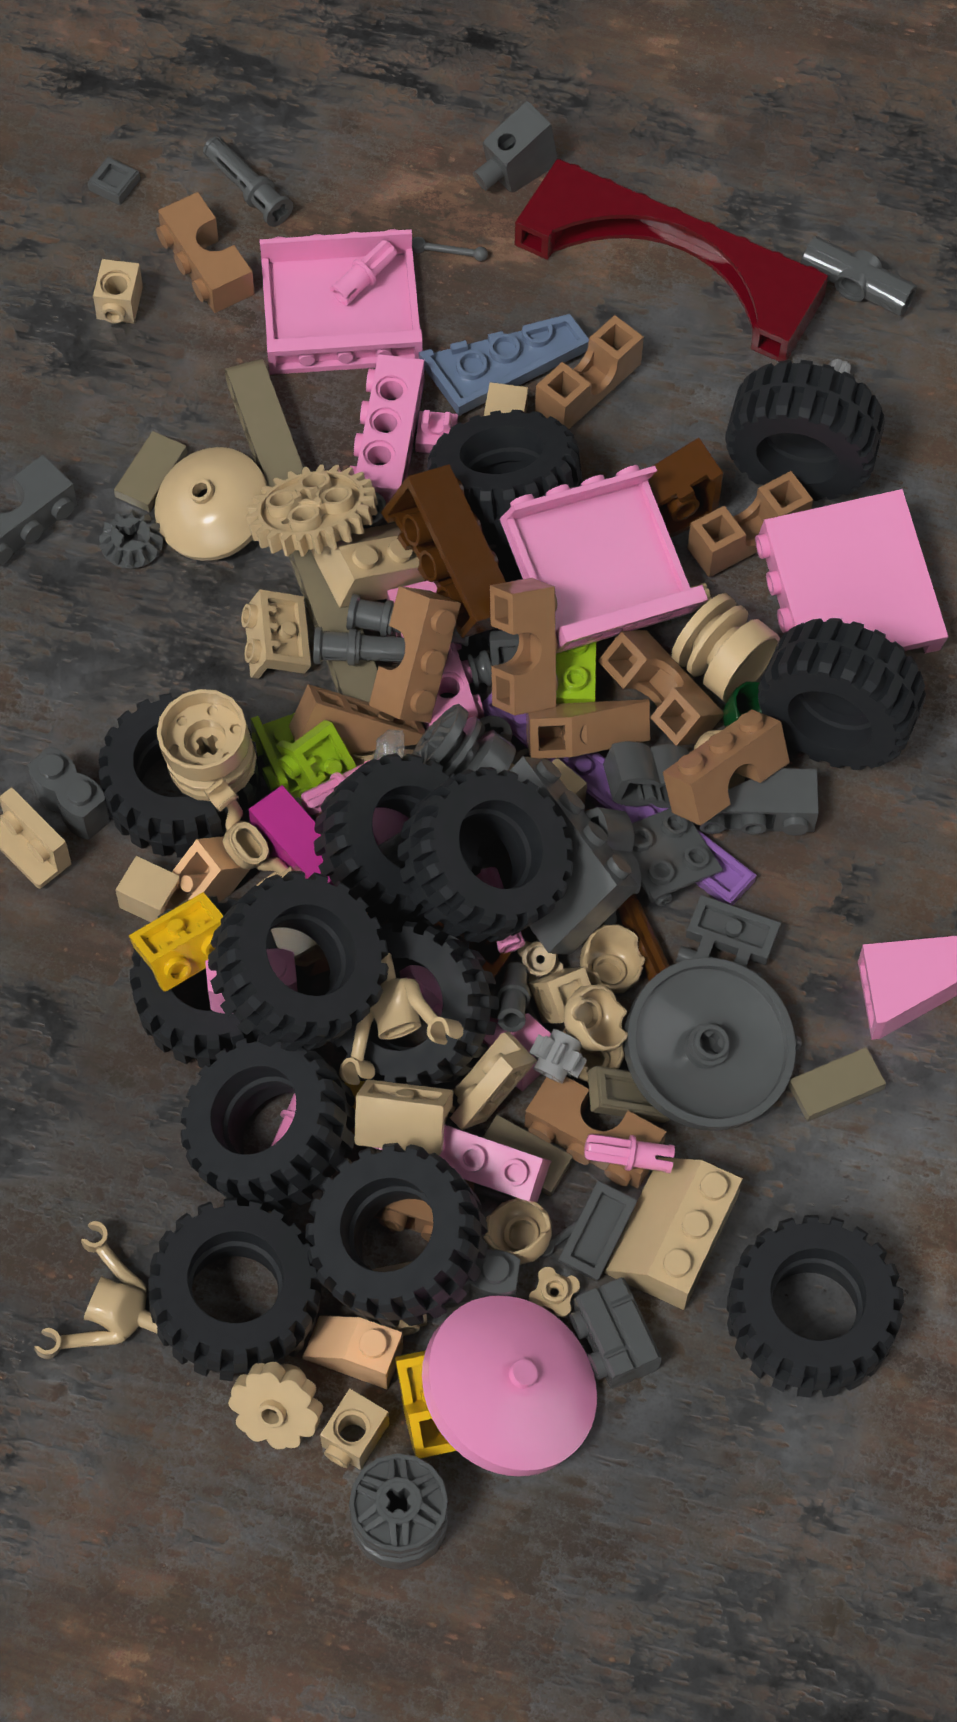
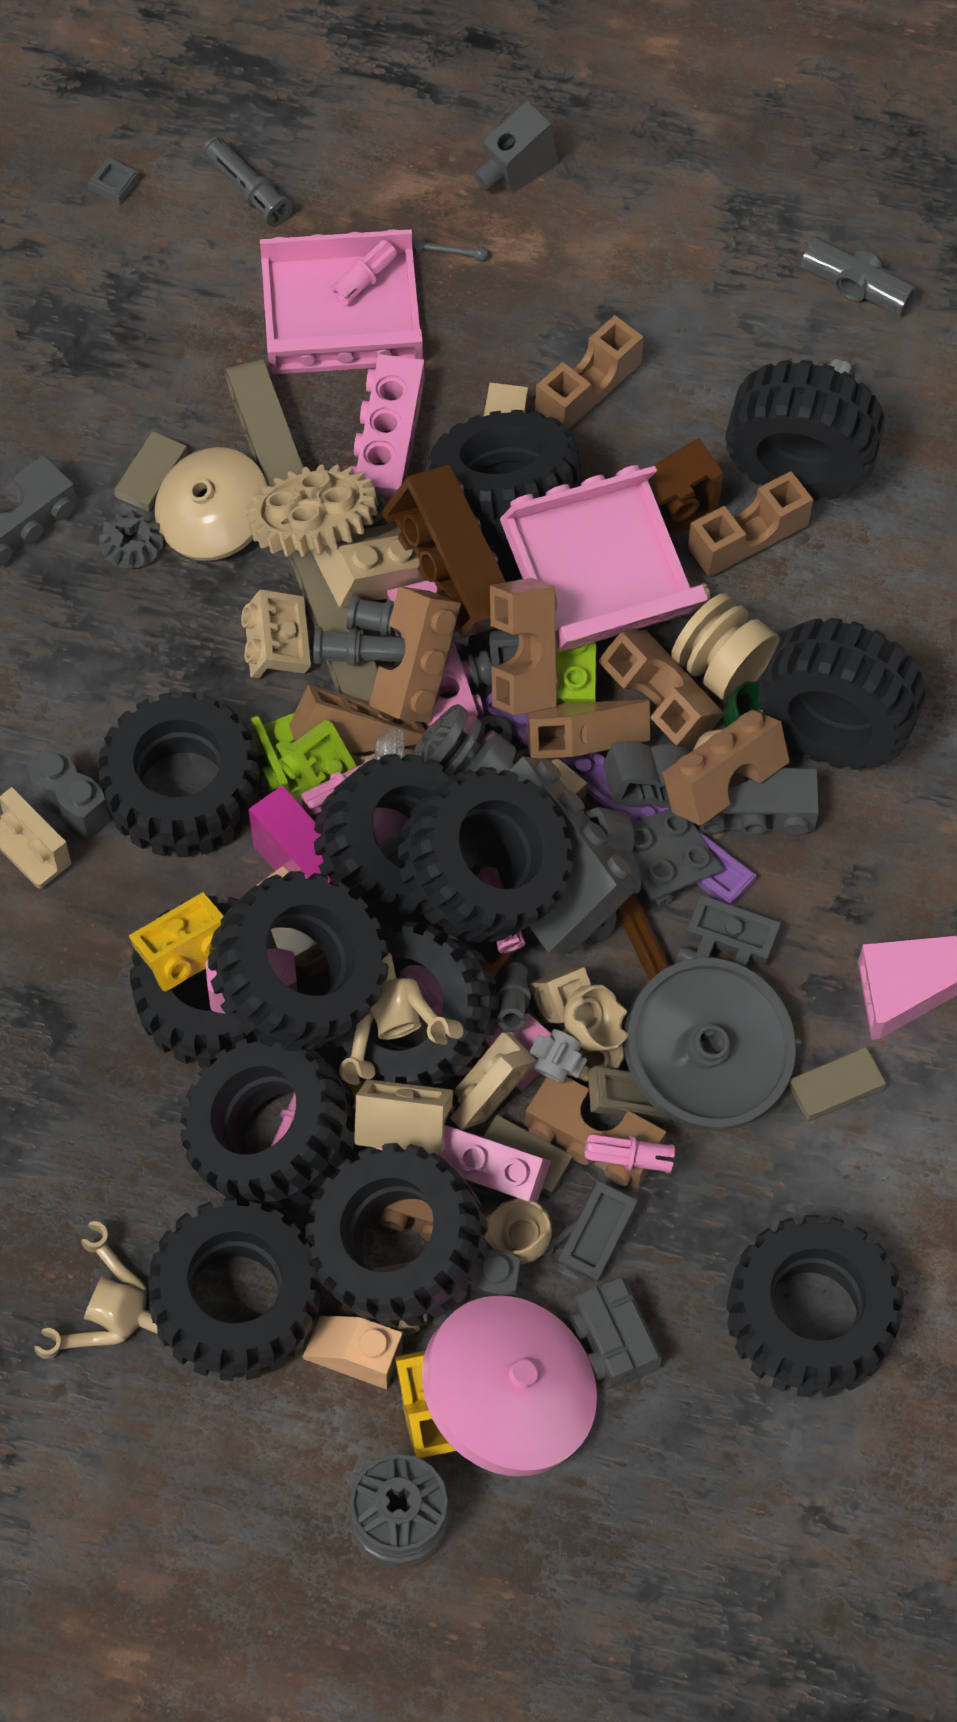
tan brick [93,259,143,324] -> none
tan panel [115,856,180,922] -> none
medium nougat arch [156,192,255,313] -> none
tan wheel [157,689,257,801] -> none
light nougat slope [165,836,250,910] -> none
tan piece [204,777,294,878] -> none
tan plant [228,1362,323,1449] -> none
tan brick [320,1389,389,1470] -> none
bright pink tile [415,410,458,453] -> none
sand blue wing [419,314,589,416] -> none
dark red arch [514,158,829,362] -> none
tan plate [518,941,564,982] -> none
tan plate [529,1267,580,1317] -> none
tan hair [579,924,645,994] -> none
tan slope [603,1157,743,1310] -> none
bright pink panel [755,489,948,654] -> none

